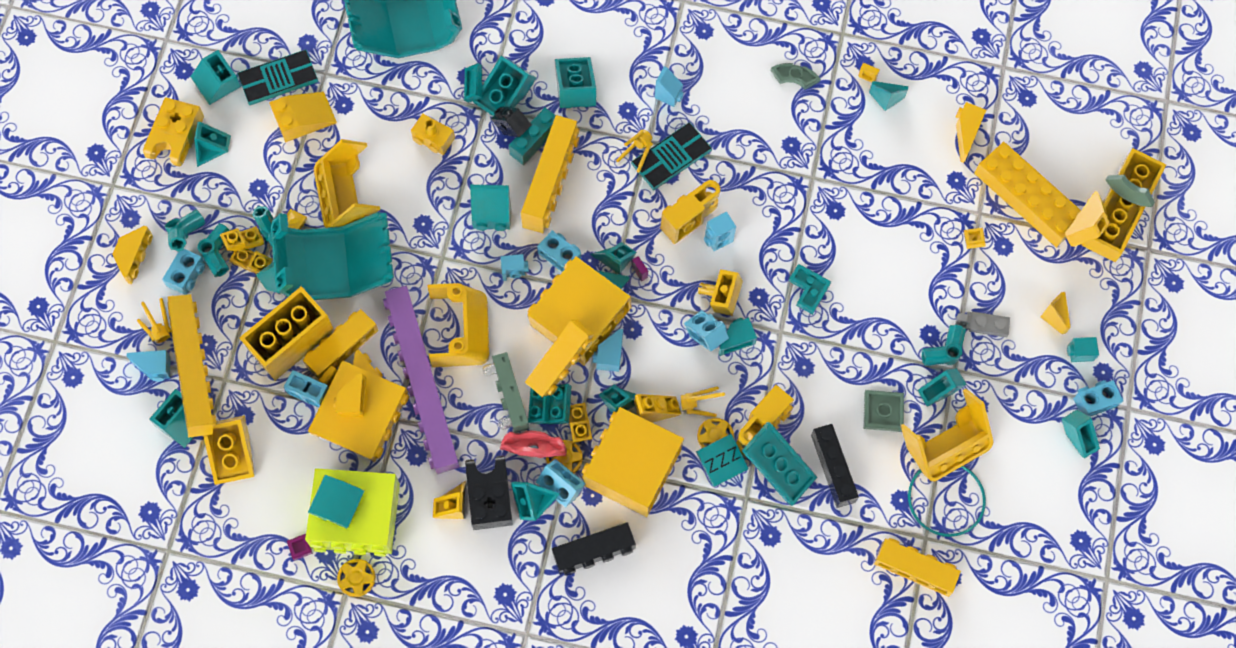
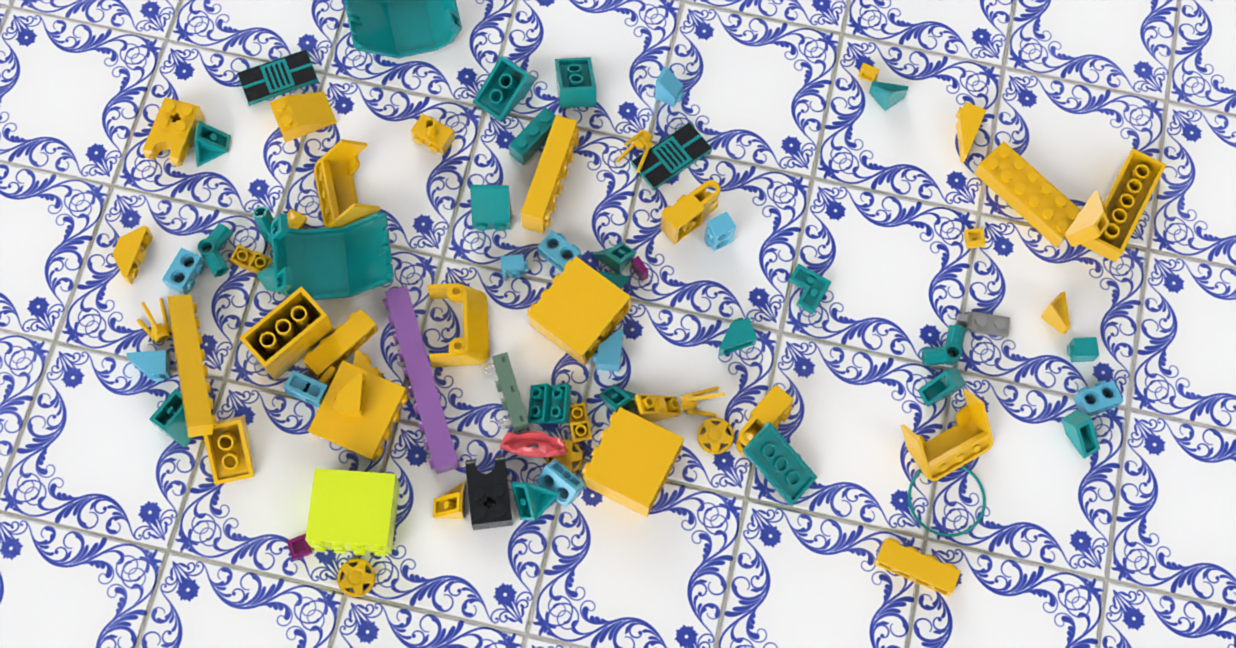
teal piece [164,209,205,252] -> none
teal slope [190,50,241,105] -> none
yellow slope [220,226,264,251] -> none
teal slope [308,475,364,529] -> none
teal tile [464,63,482,103] -> none
black brick [491,106,532,137] -> none
yellow brick [525,320,594,397] -> none
black brick [552,522,636,576] -> none
medium azure brick [684,310,729,351] -> none
teal tile [696,434,749,487] -> none
yellow brick [698,269,743,316] -> none
sand green tile [770,63,821,90] -> none
black brick [811,424,859,508] -> none
sand green tile [863,390,904,432] -> none
sand green tile [1105,175,1155,207] -> none

